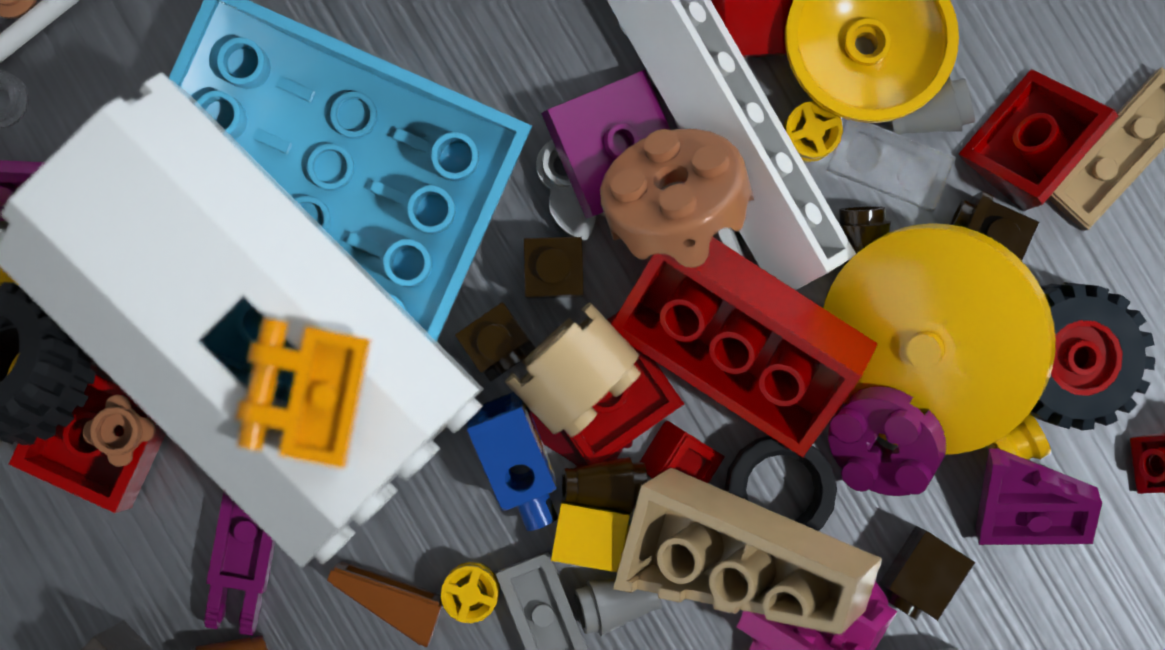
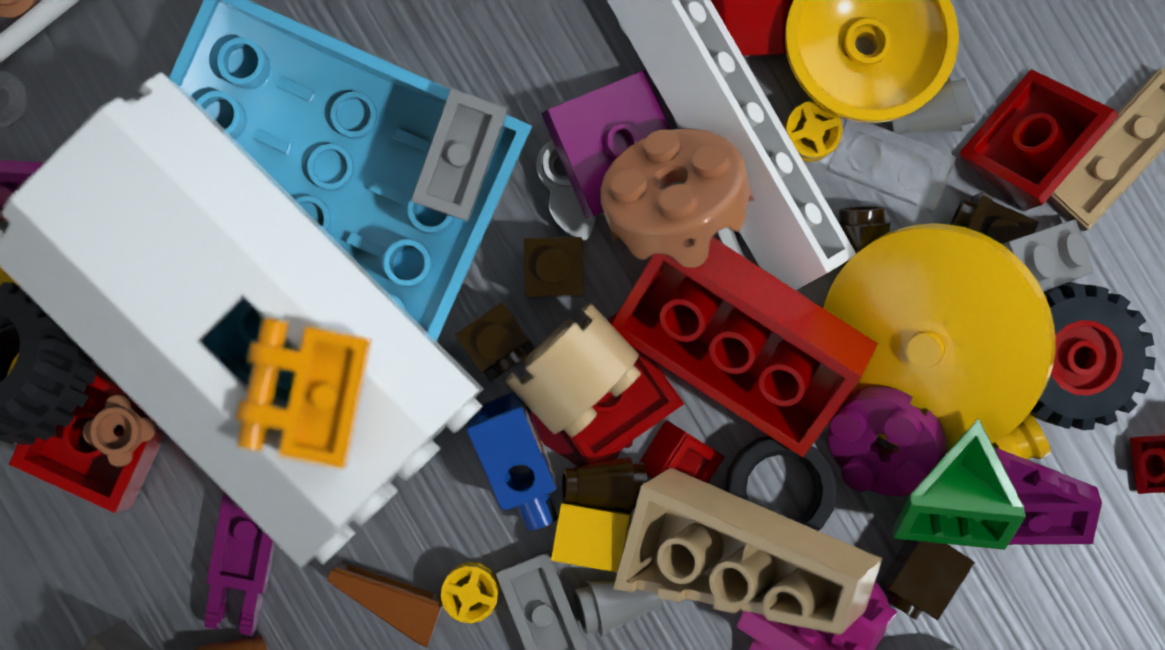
none -> light grey plate [411,88,508,222]
none -> green slope [892,418,1026,550]
none -> light grey plate [1002,219,1094,292]

